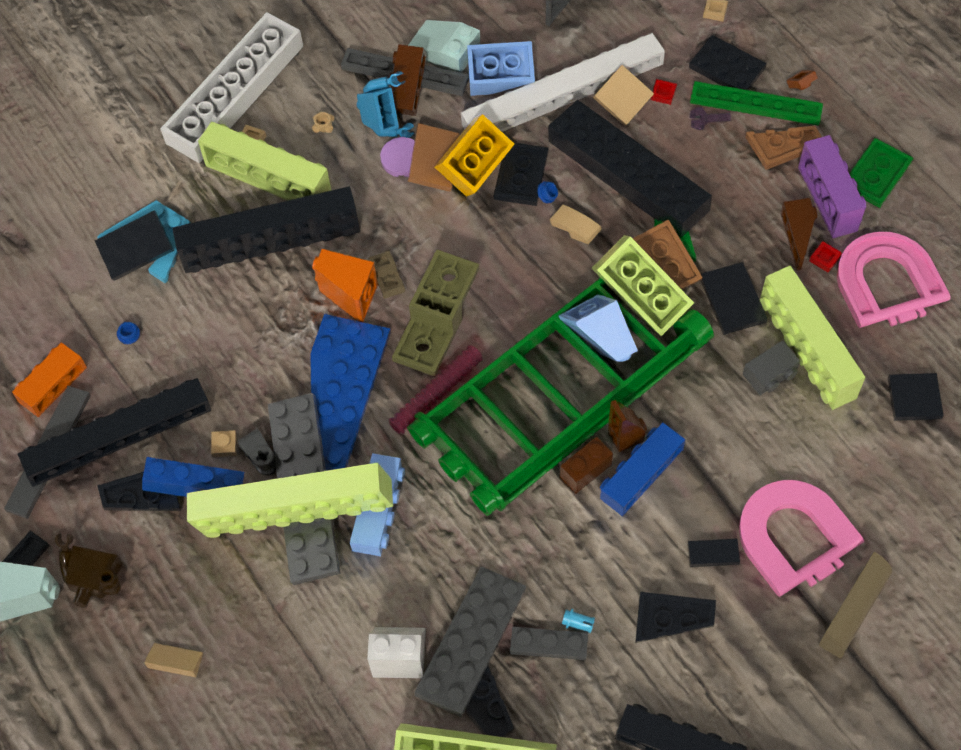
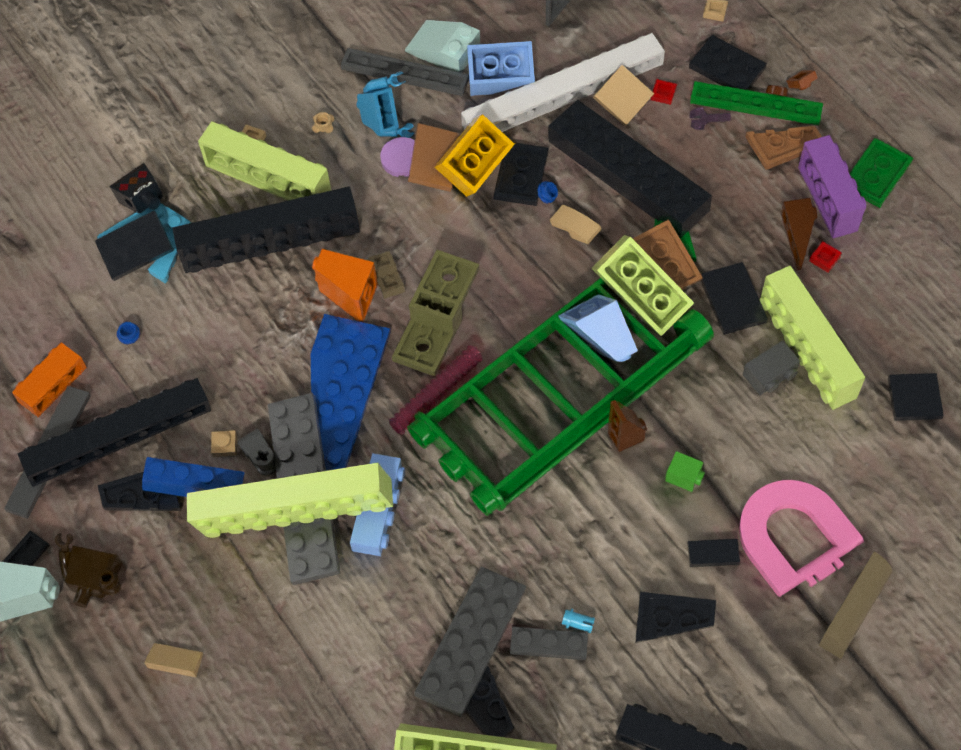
white brick [160,12,303,163] -> none
white slope [367,627,426,678] -> none
reddish brown brick [389,44,427,116] -> none
reddish brown brick [560,437,613,494] -> none
blue brick [600,423,686,517] -> none
bright pink piece [837,232,950,328] -> none
none -> black torso [109,163,164,213]
none -> bright green brick [665,451,705,492]
none -> reddish brown tile [766,85,788,97]

